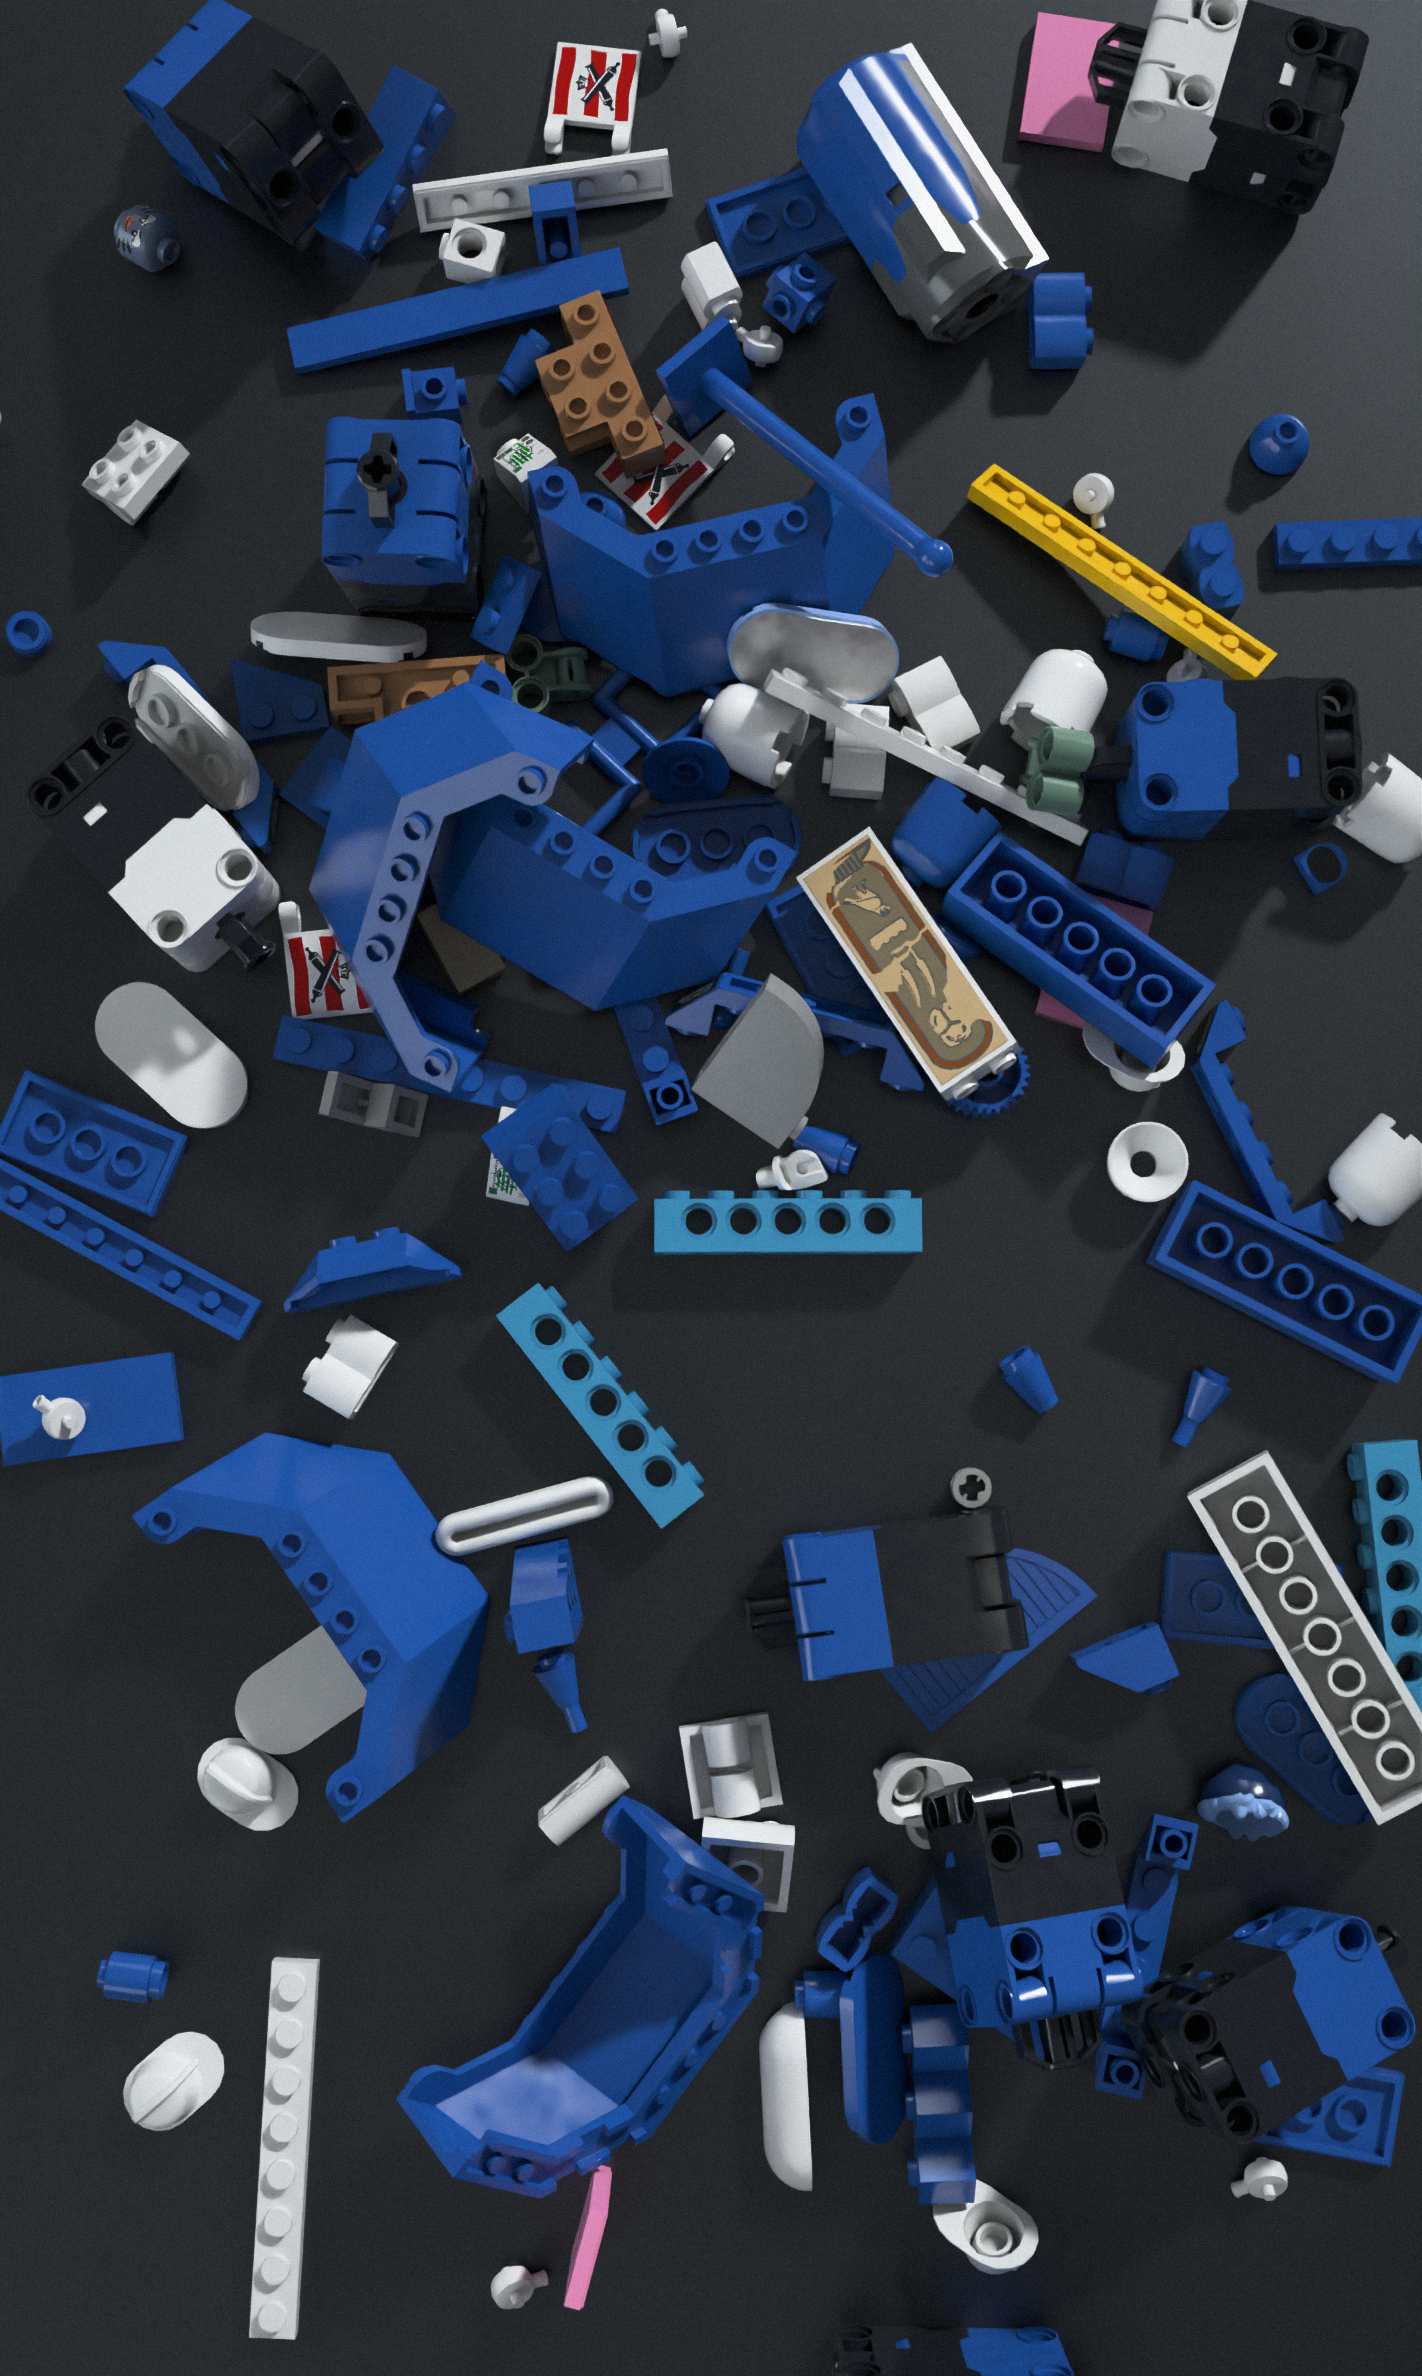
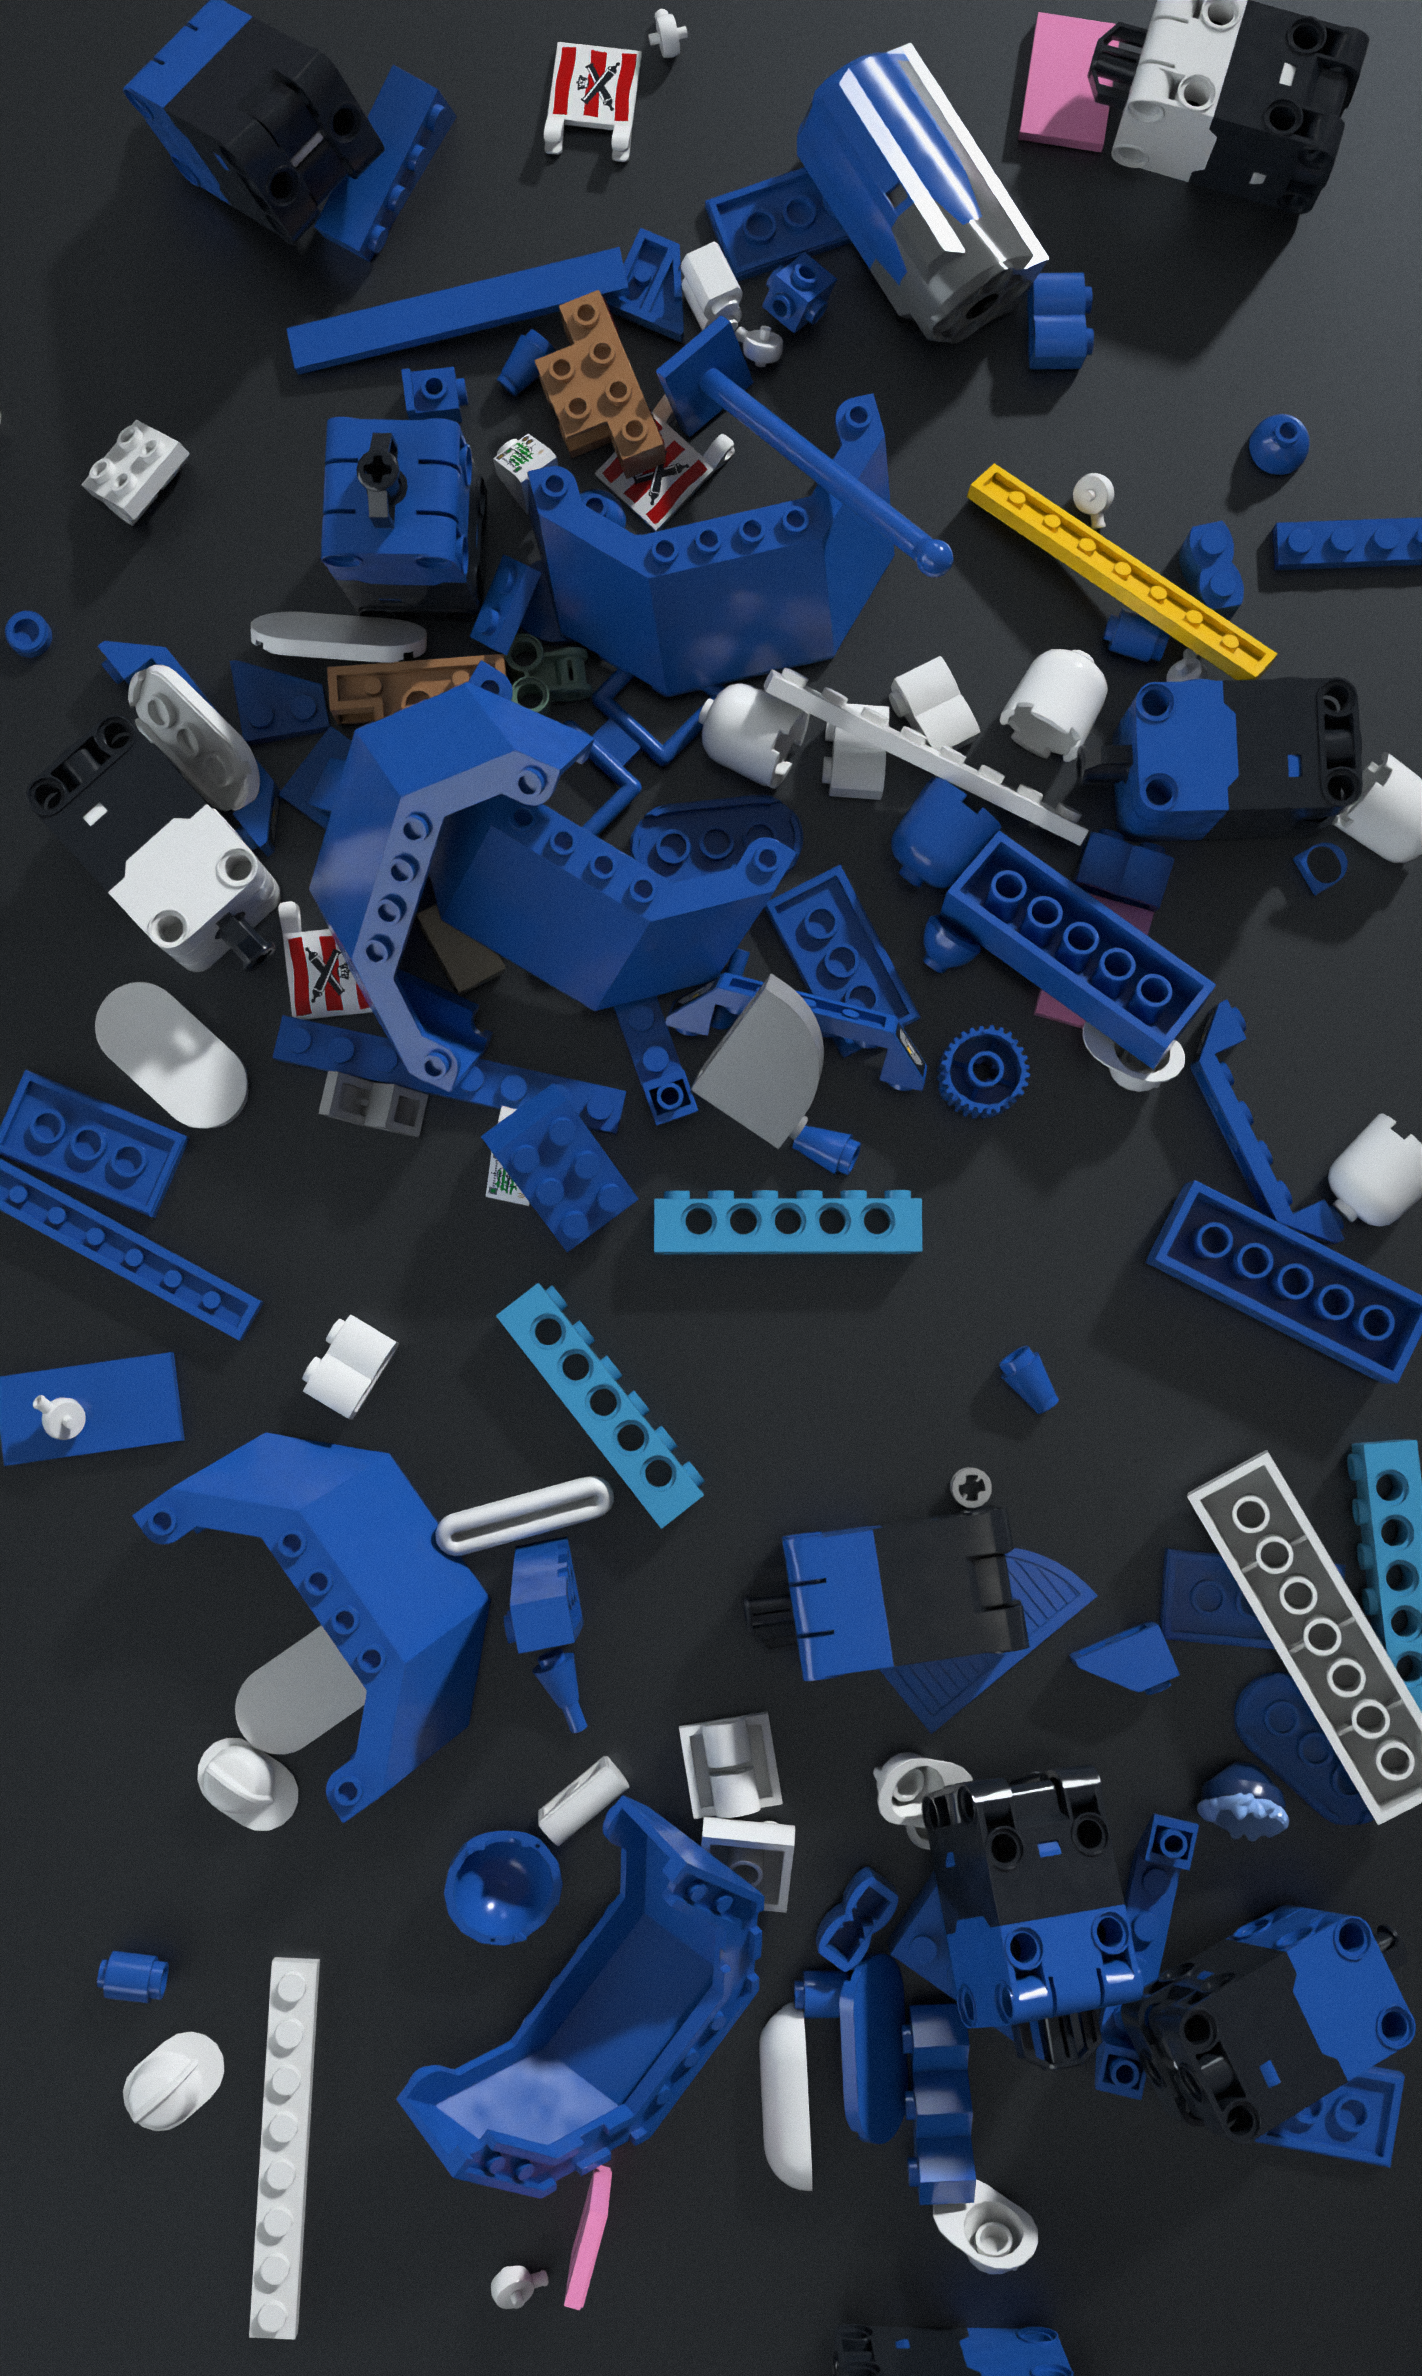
sand blue head [114,205,180,272] -> none
blue wedge [283,1227,465,1314] -> none
white tile [412,148,673,233] -> none
white brick [439,218,508,284] -> none
blue slope [528,181,581,266] -> none
blue dish [642,737,730,804] -> none
flat silver tile [727,603,899,704] -> none
white piece [756,1150,829,1190] -> none
brick [796,827,1022,1101] -> none
sand green piece [1018,726,1094,816] -> none
white piece [1107,1122,1189,1202] -> none
blue cone [1171,1366,1233,1448] -> none
white piece [1231,2157,1288,2201] -> none
none -> blue cylinder [444,1831,563,1946]
none -> blue wing [606,228,684,343]

